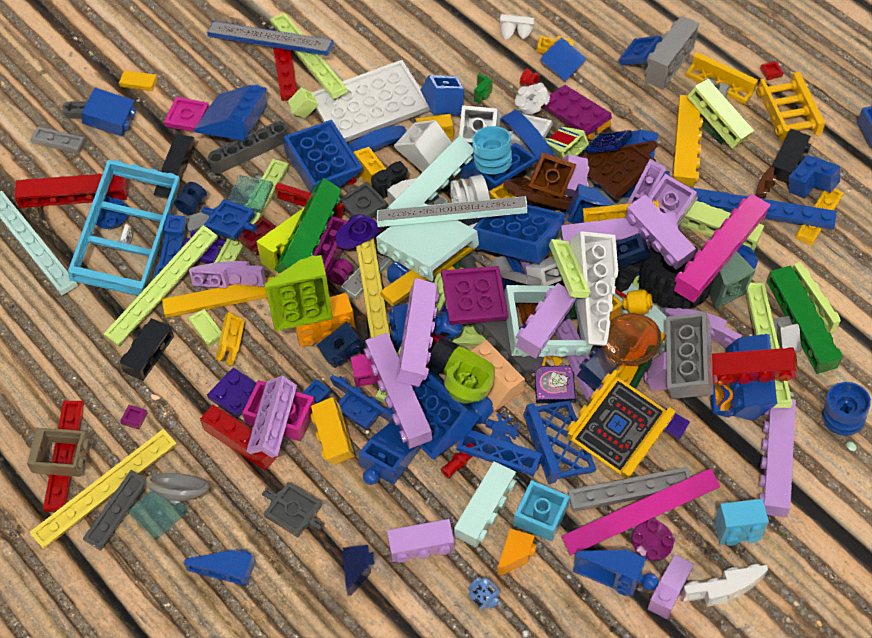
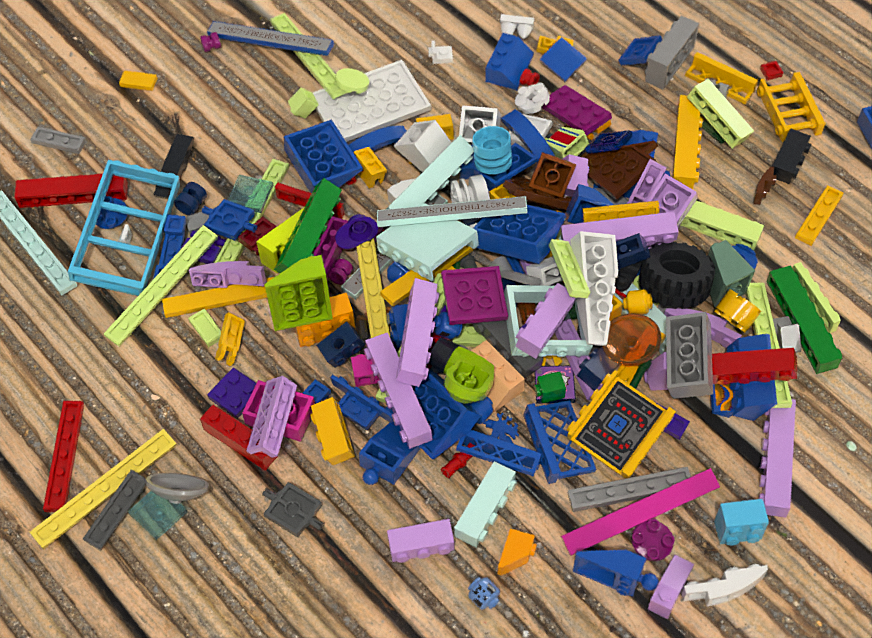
dark tan window [27,428,91,477] -> none
dark grey beam [62,101,87,119] -> none
blue brick [82,87,136,136] -> none
black brick [120,318,174,381] -> none
magenta tile [120,405,148,430] -> none
dark pink plate [164,97,209,133] -> none
blue slope [184,550,255,587] -> none
blue slope [194,85,267,141] -> none
dark grey beam [208,121,288,174] -> none
red tile [273,48,297,101] -> none
dark grey plate [339,182,389,218] -> none
clear blue slope [343,545,375,596] -> none
black brick [371,161,409,199] -> none
blue slope [420,75,464,116] -> none
green bracket [474,73,492,104] -> none
medium azure brick [514,480,570,542] -> none
lavender brick [626,195,696,270] -> none
dark pink brick [673,193,770,303] -> none
blue plate [690,187,837,230] -> none
blue brick [789,155,840,198] -> none
blue wheel [822,382,871,436] -> none
none -> magenta wheel [200,32,221,52]
none -> yellowish green tile [335,68,369,94]
none -> white bracket [428,40,453,64]
none -> blue slope [485,33,534,90]
none -> green brick [534,371,566,403]
none -> yellow brick [714,289,762,333]

